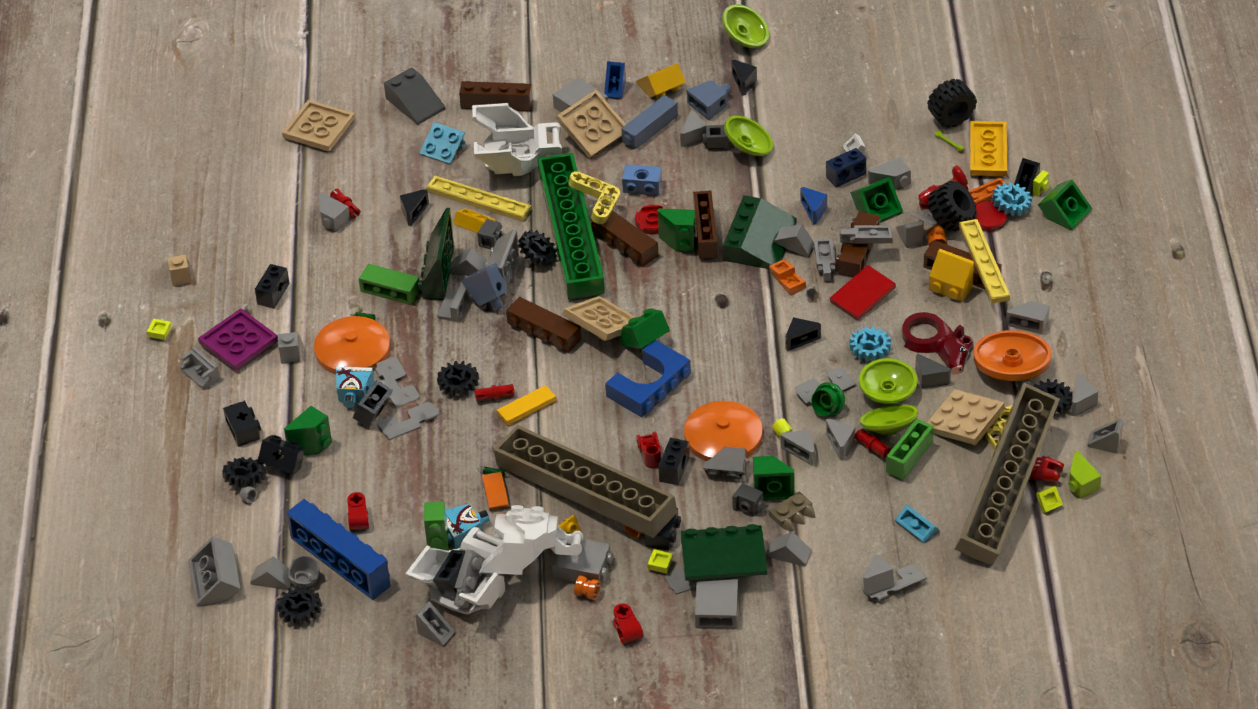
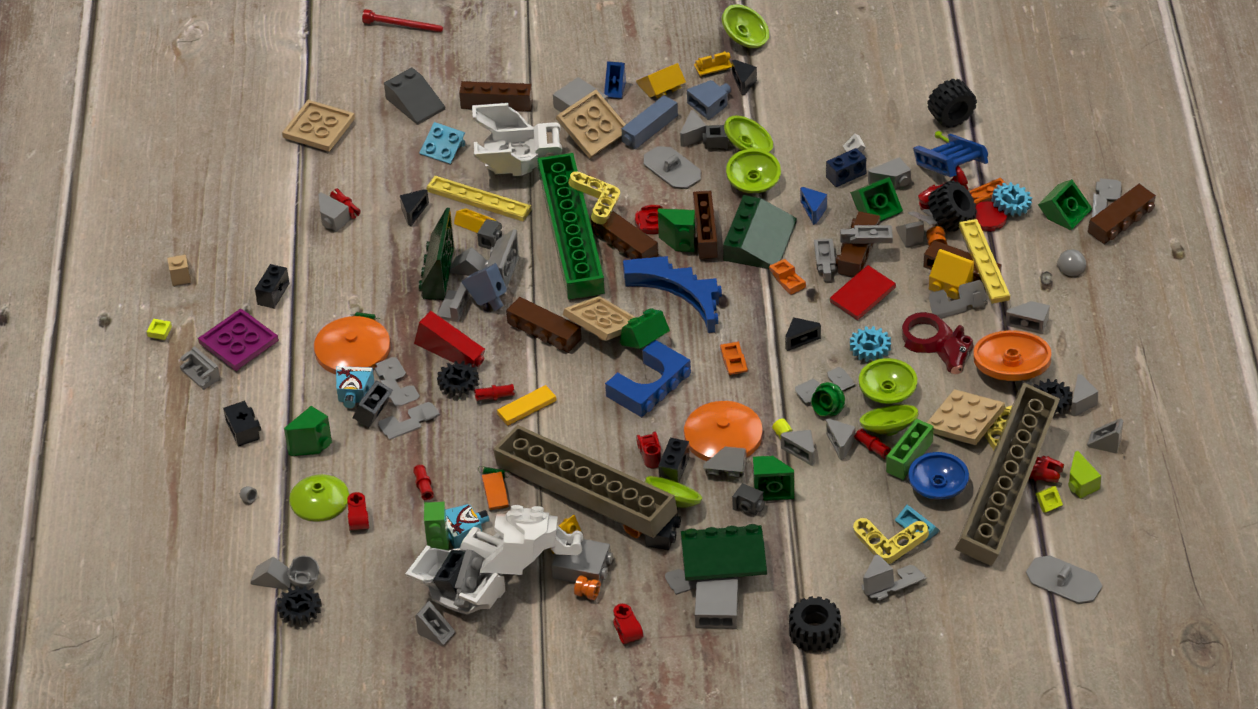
light grey slope [188,536,240,606] -> none
black gear [222,457,266,487] -> none
black brick [257,435,305,474] -> none
light grey slope [278,332,300,364] -> none
blue brick [286,499,391,600] -> none
bright green brick [359,264,419,305] -> none
black gear [518,230,557,267] -> none
medium blue brick [622,164,662,195] -> none
neon yellow plate [647,549,673,574] -> none
light grey slope [767,532,812,567] -> none
dark tan plate [769,491,815,531] -> none
light grey slope [774,224,814,258] -> none
dark grey slope [915,354,951,389] -> none
yellow plate [970,121,1007,176] -> none
black slope [1014,158,1040,196] -> none
neon yellow plate [1032,170,1050,197] -> none
none -> lime dish [289,474,349,522]
none -> red piece [362,9,443,32]
none -> red pin [413,465,434,501]
none -> red slope [414,310,485,367]
none -> blue arch [623,256,722,333]
none -> light grey shield [644,146,701,189]
none -> lime dish [645,476,702,508]
none -> yellow hinge [694,51,732,76]
none -> orange slope [720,341,748,375]
none -> lime dish [726,149,781,193]
none -> black tyre [789,596,841,653]
none -> light yellow beam [853,518,929,564]
none -> blue dish [909,452,969,500]
none -> blue fence [913,134,988,177]
none -> light grey piece [929,280,987,318]
none -> light grey shield [1026,555,1102,603]
none -> light grey hair [1057,249,1086,276]
none -> reddish brown brick [1087,183,1156,244]
none -> light grey piece [1092,178,1121,218]

